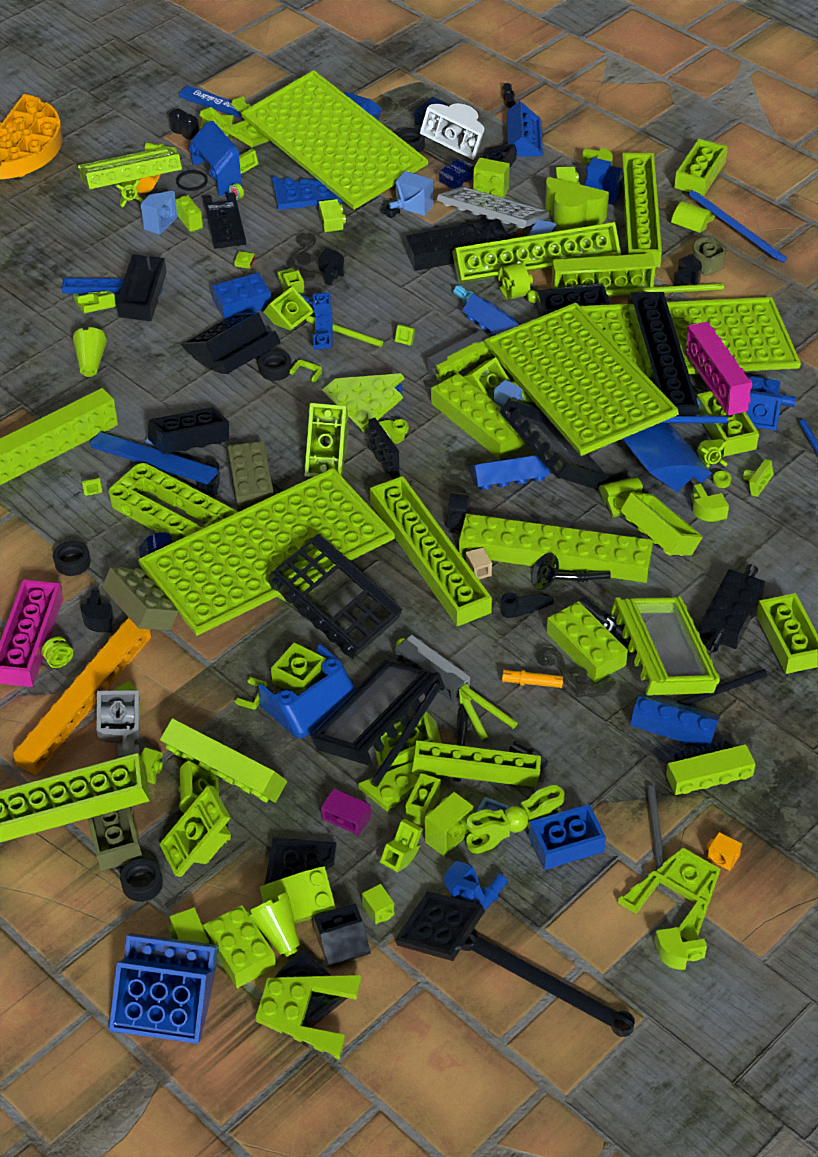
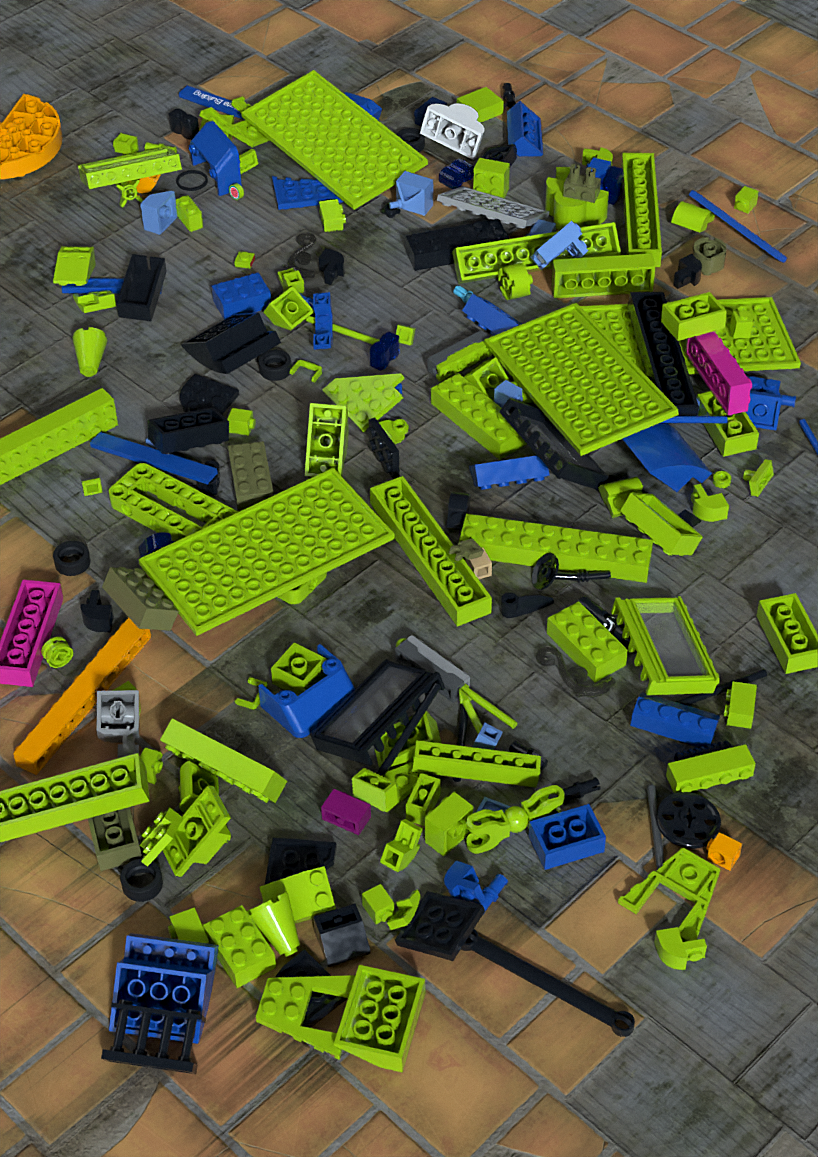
black hinge [203,192,246,249] -> none
black window [268,533,403,659] -> none
light orange pin [502,669,563,688] -> none
lime bar [527,283,725,304] -> none
black brick [536,283,611,317] -> none
lime brick [674,139,728,196] -> none
lime brick [697,439,728,468] -> none
black brick [699,564,765,652] -> none
none -> lime slope [53,246,96,286]
none -> black fence [101,1000,206,1074]
none -> lime brick [113,133,139,155]
none -> lime plate [139,807,183,866]
none -> black plate [180,374,239,414]
none -> lime brick [227,408,256,436]
none -> lime slope [334,965,426,1073]
none -> lime brick [351,768,398,812]
none -> clear blue brick [370,332,400,370]
none -> lime slope [387,889,420,930]
none -> olive plate [449,539,484,561]
none -> lime brick [457,87,504,123]
none -> medium blue brick [472,723,503,750]
none -> medium blue brick [531,221,588,270]
none -> olive brick [563,164,601,203]
none -> black pin [563,777,601,803]
none -> black wedge [656,792,721,849]
none -> lime brick [661,292,727,341]
none -> black sticker [678,509,702,528]
none -> lime brick [724,681,757,729]
none -> lime brick [729,311,754,338]
none -> lime brick [734,186,759,214]

